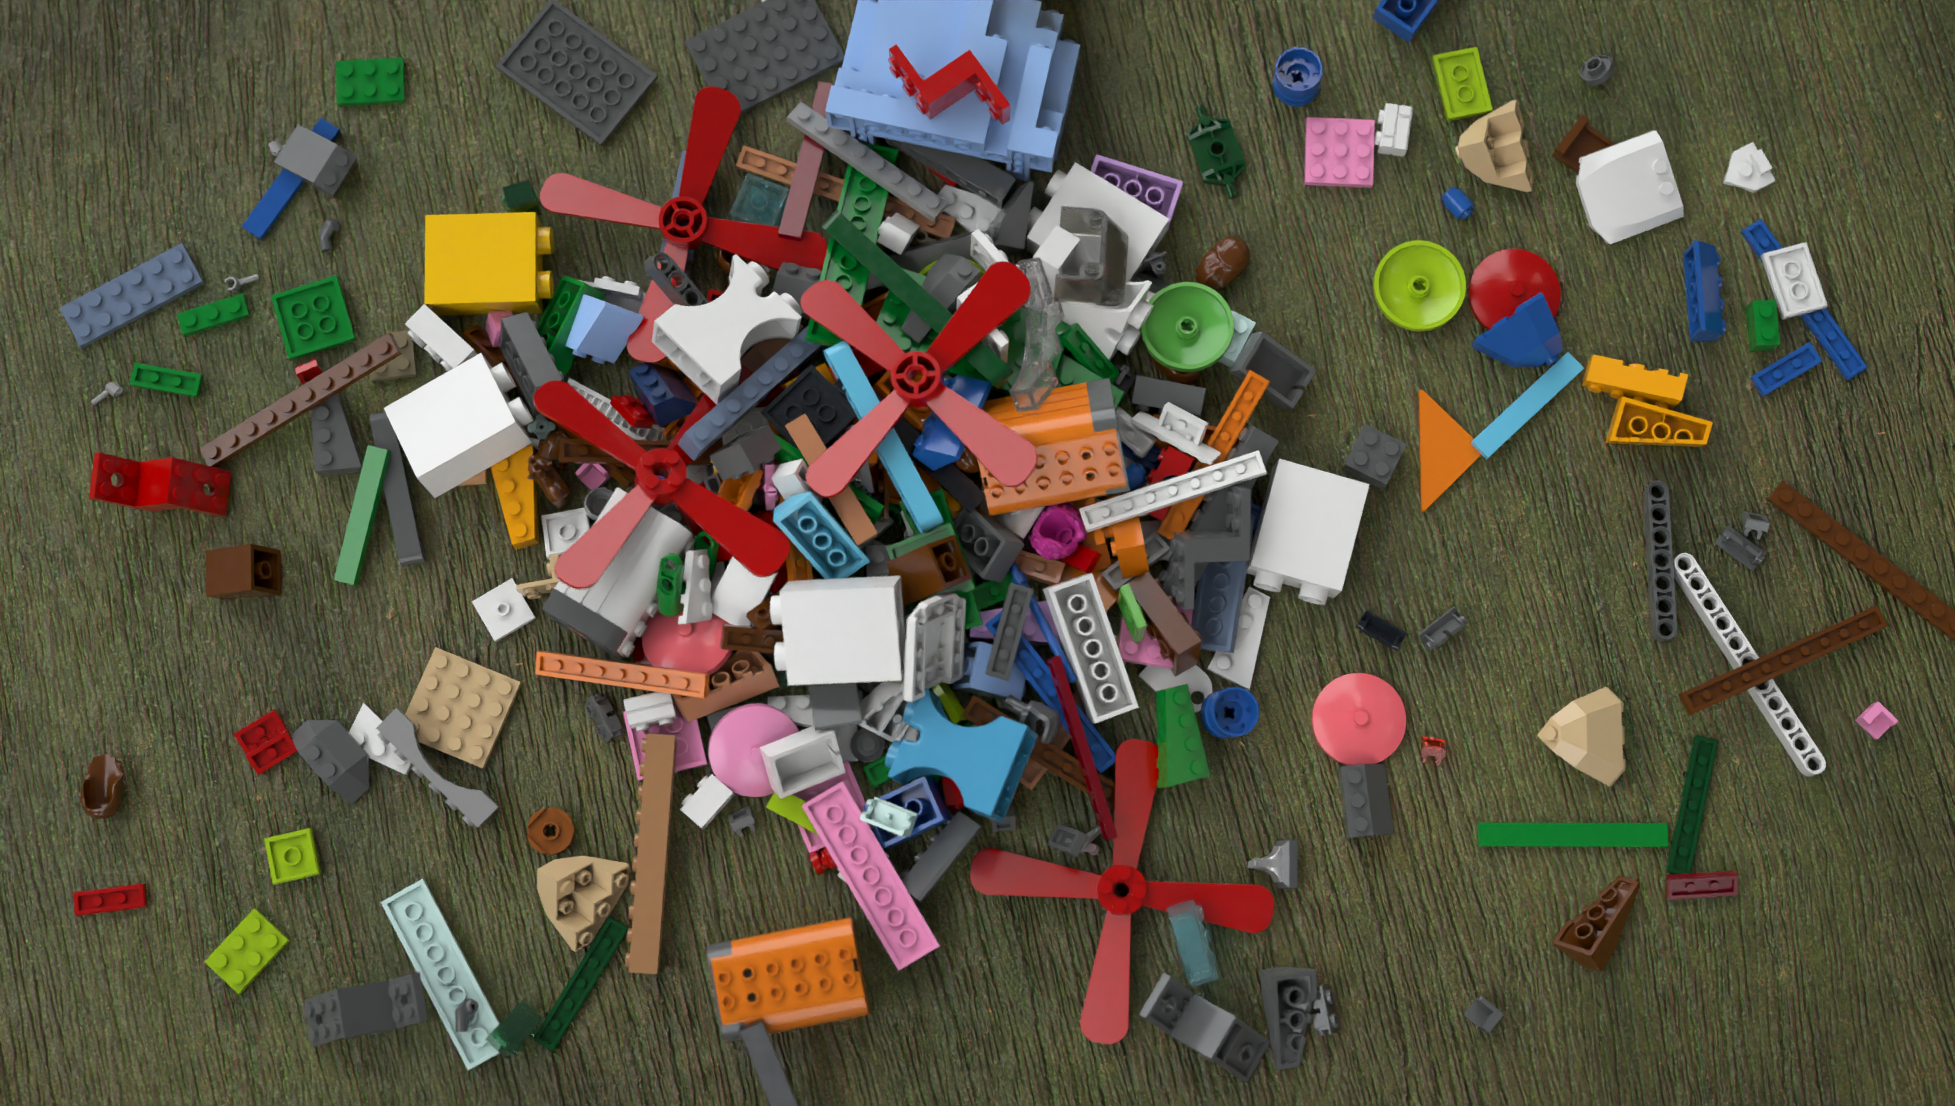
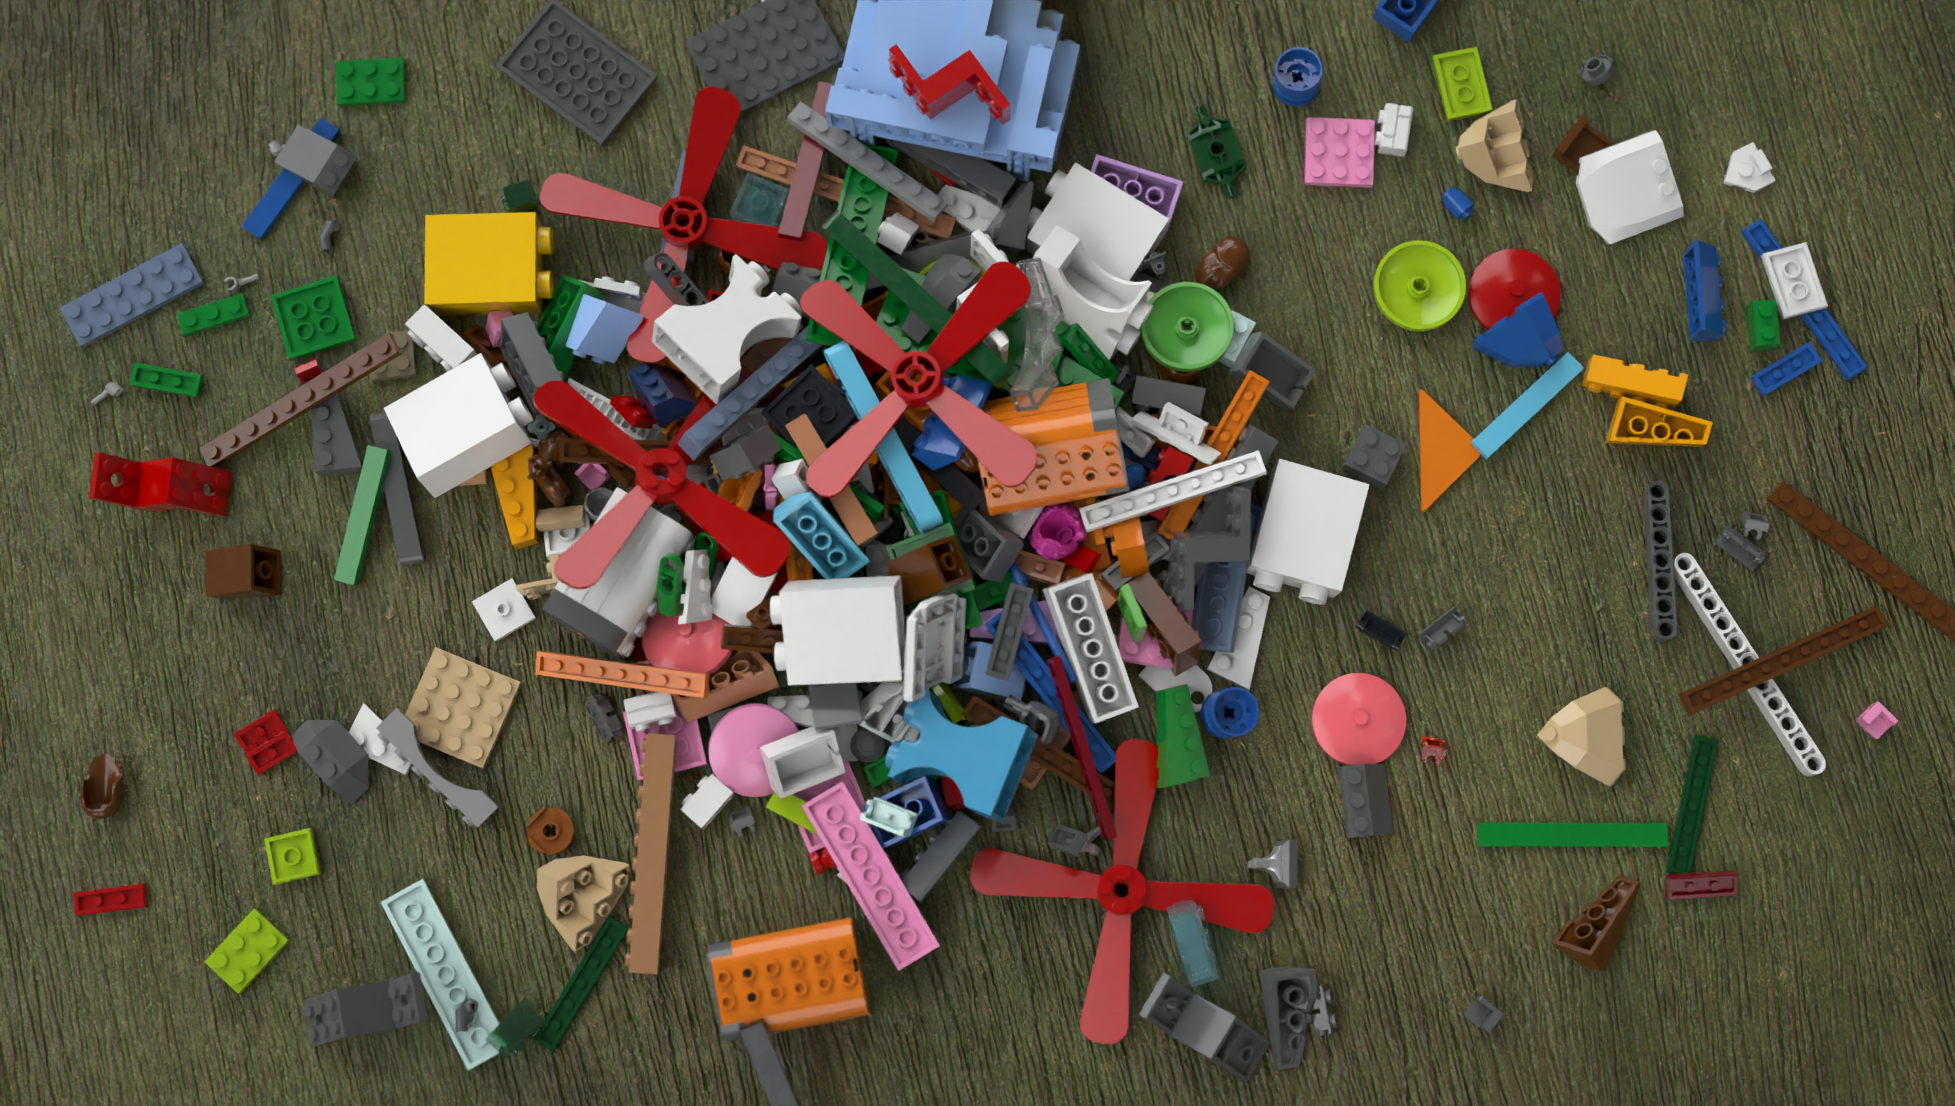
clear smoke windscreen [1054,206,1128,306] -> none
none -> tan slope [536,505,585,532]

